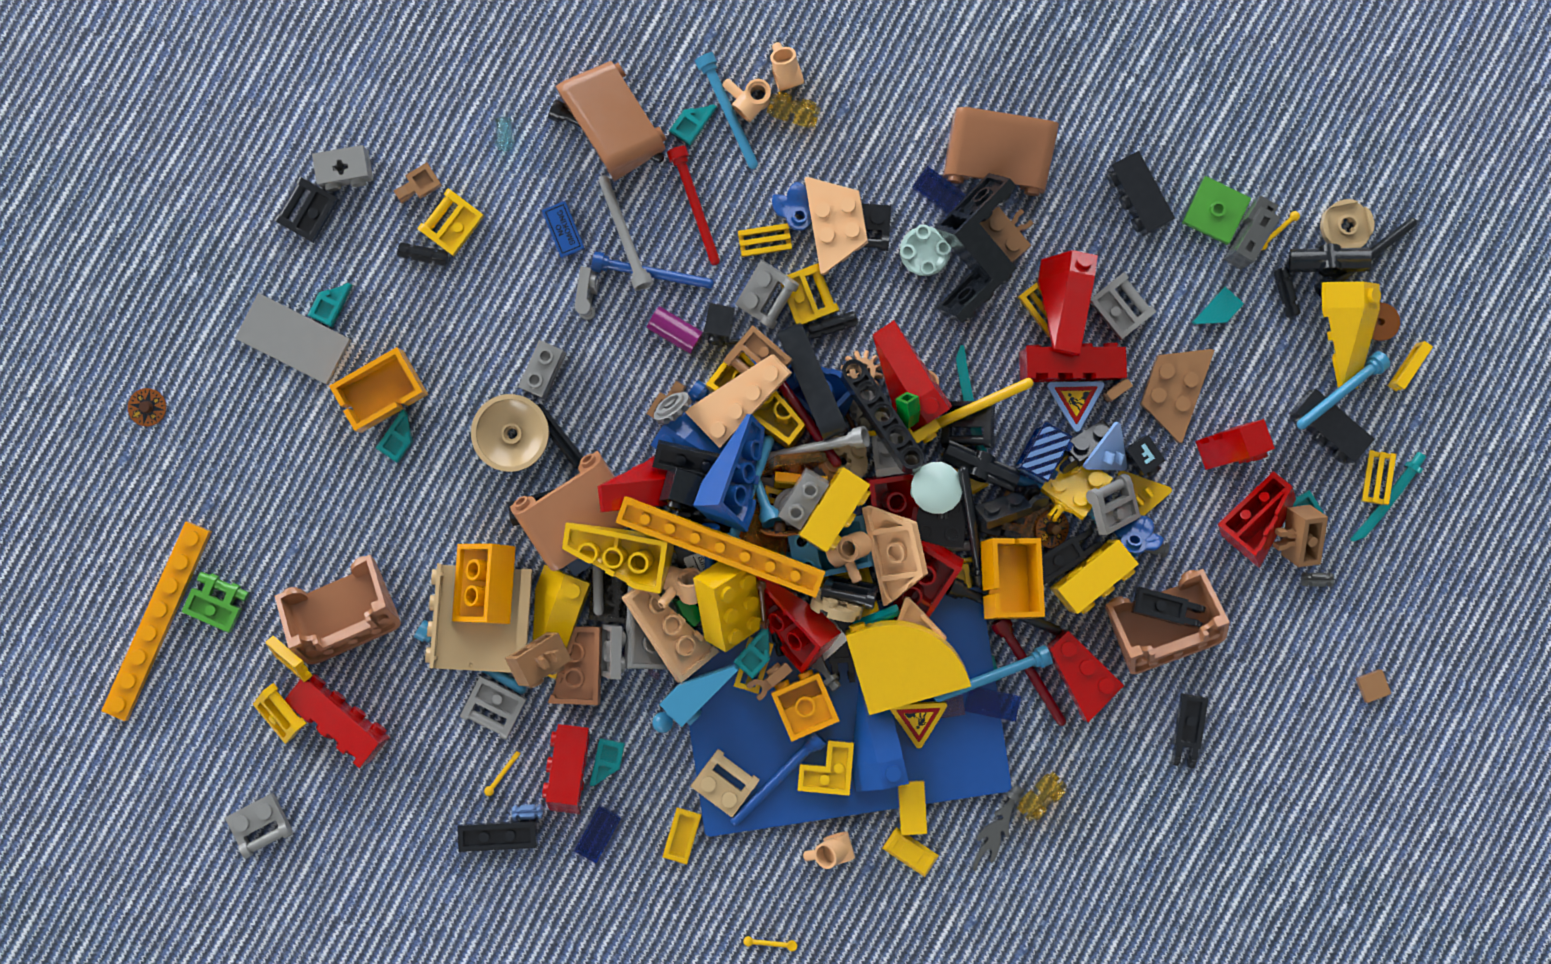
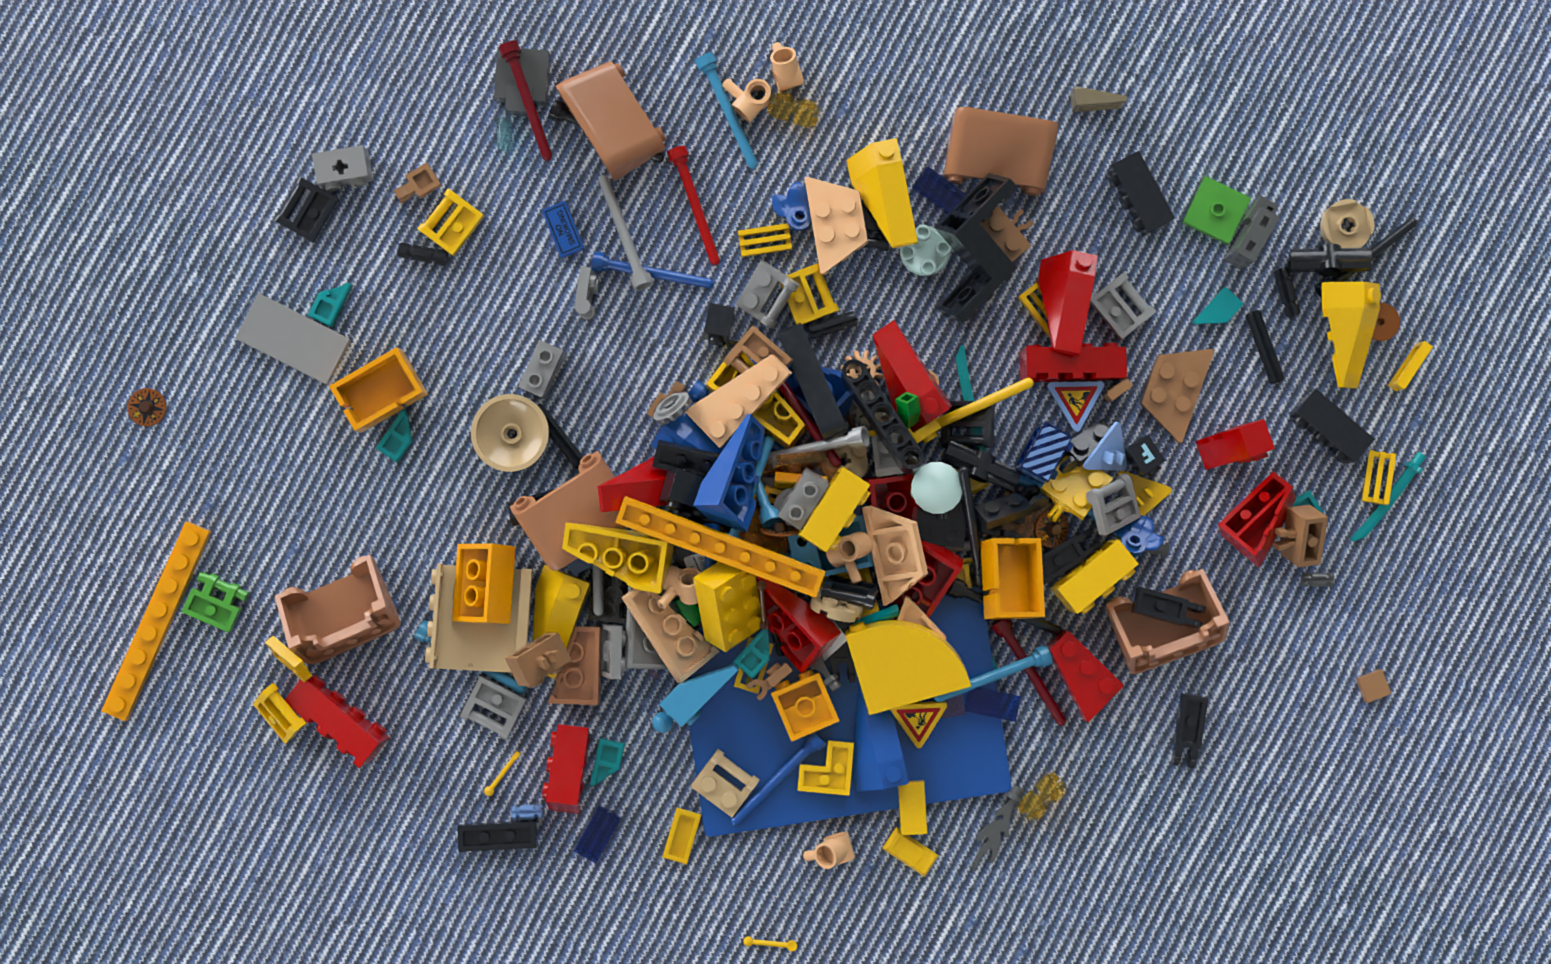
light grey plate [225,792,293,859] -> none
magenta brick [647,306,704,355] -> none
teal tile [669,104,717,147] -> none
yellow hinge [1261,211,1300,251] -> none
dark azure piece [1297,351,1390,429] -> none
none -> dark grey piece [494,47,551,116]
none -> dark red piece [498,40,552,161]
none -> yellow wedge [846,138,918,249]
none -> dark tan slope [1070,87,1127,113]
none -> black axle [1246,310,1284,384]

